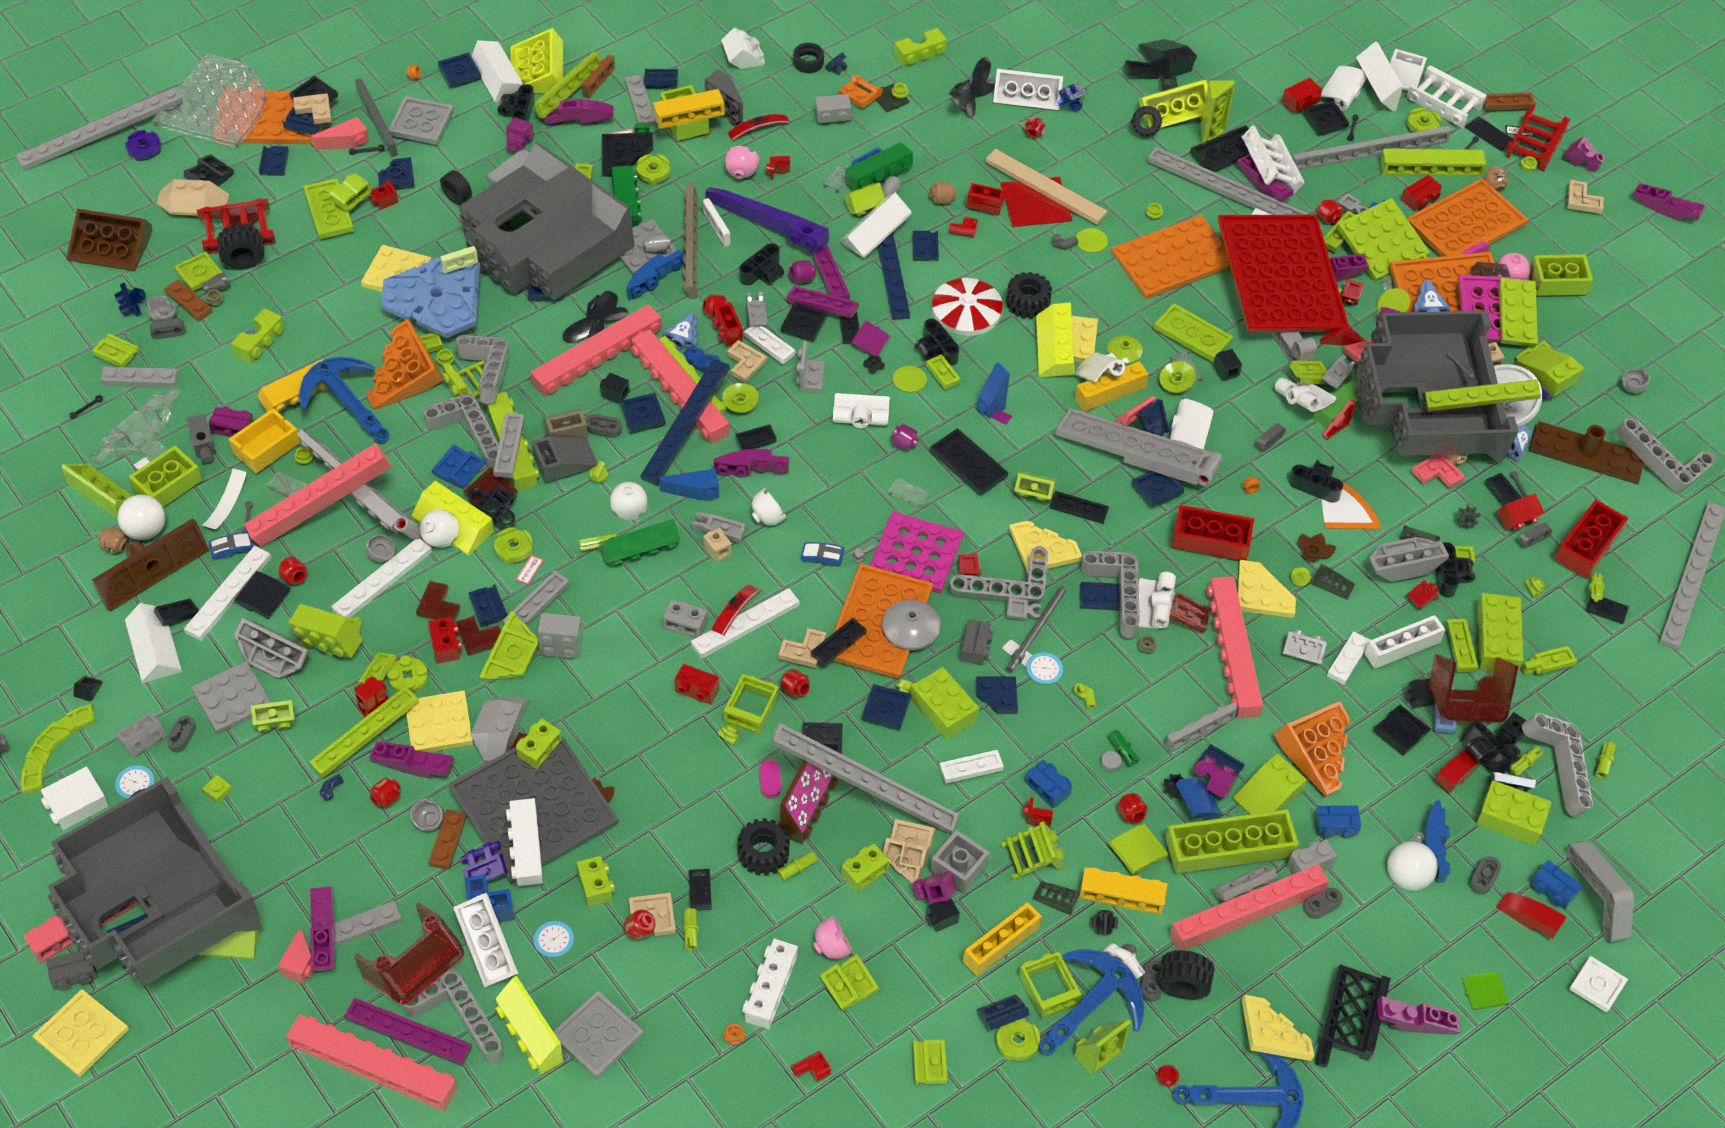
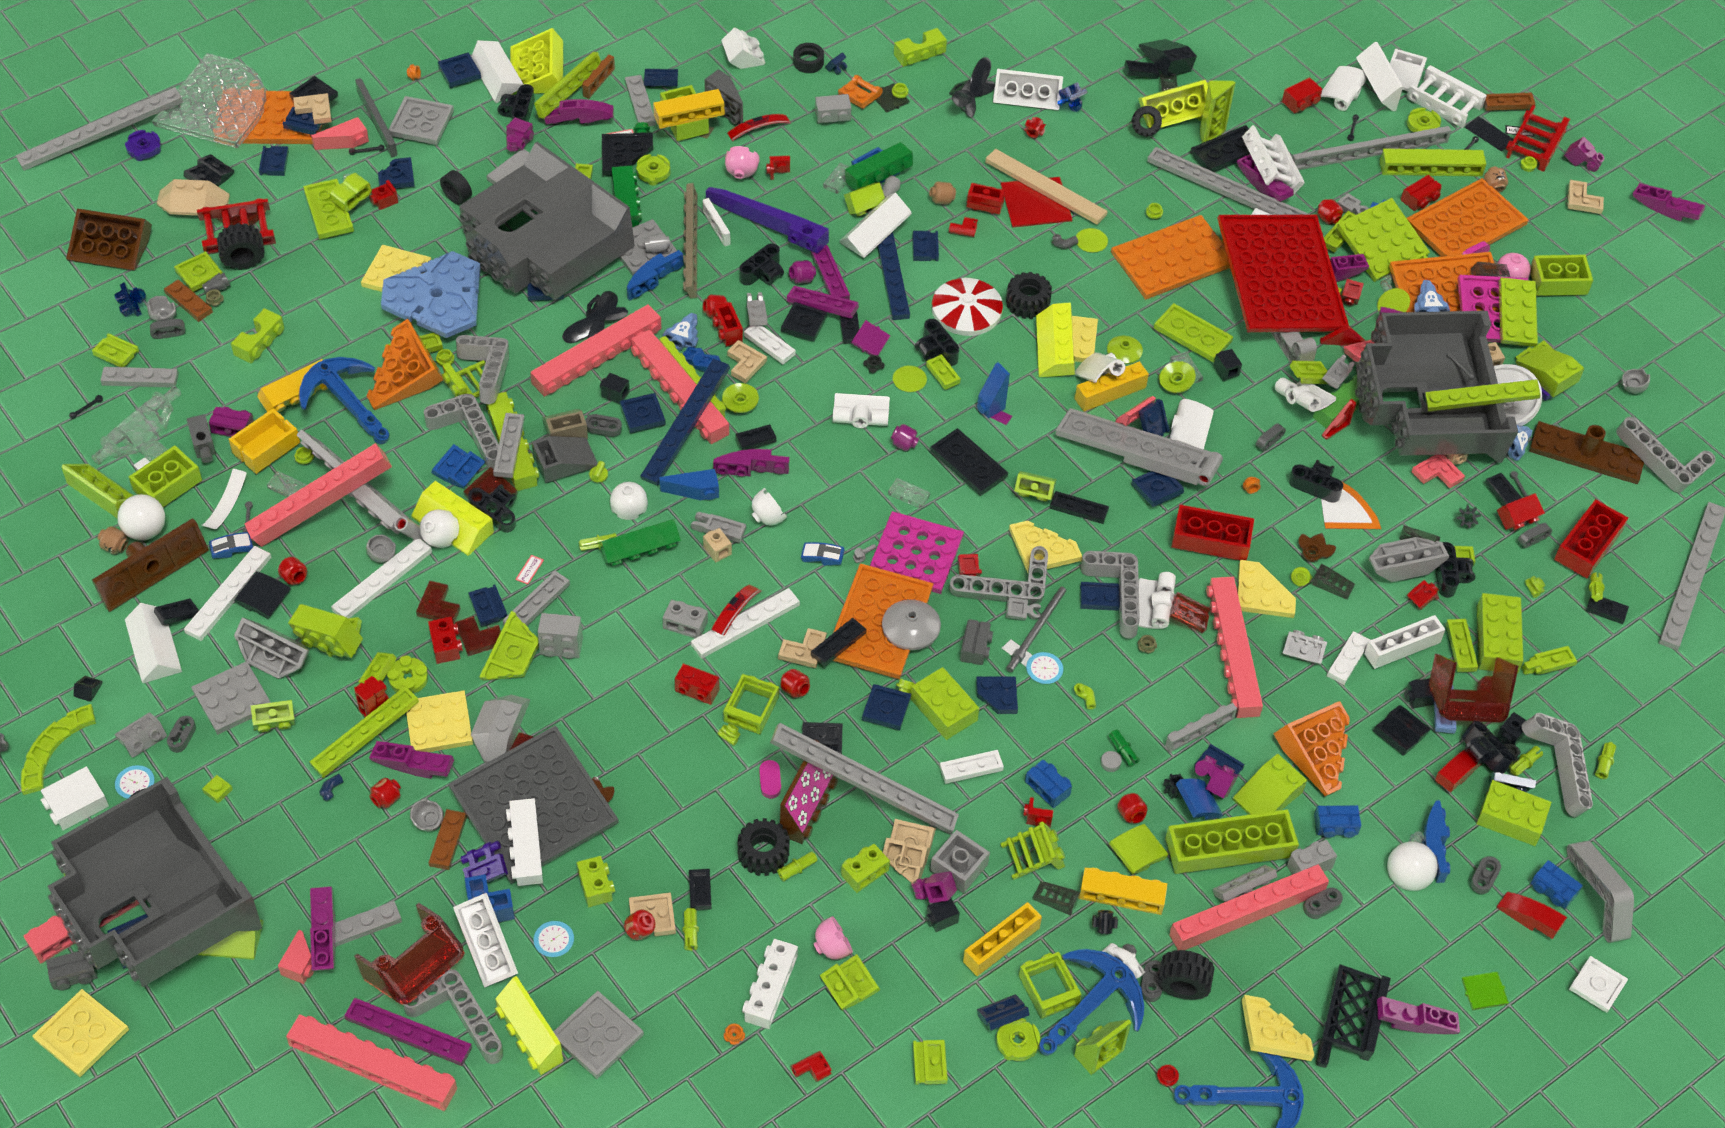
yellowish green plate [440,246,478,273] -> none
lime plate [494,527,533,564] -> none
lime brick [516,718,562,769] -> none
light grey bracket [797,341,825,394] -> none
black plate [1304,100,1350,135] -> none

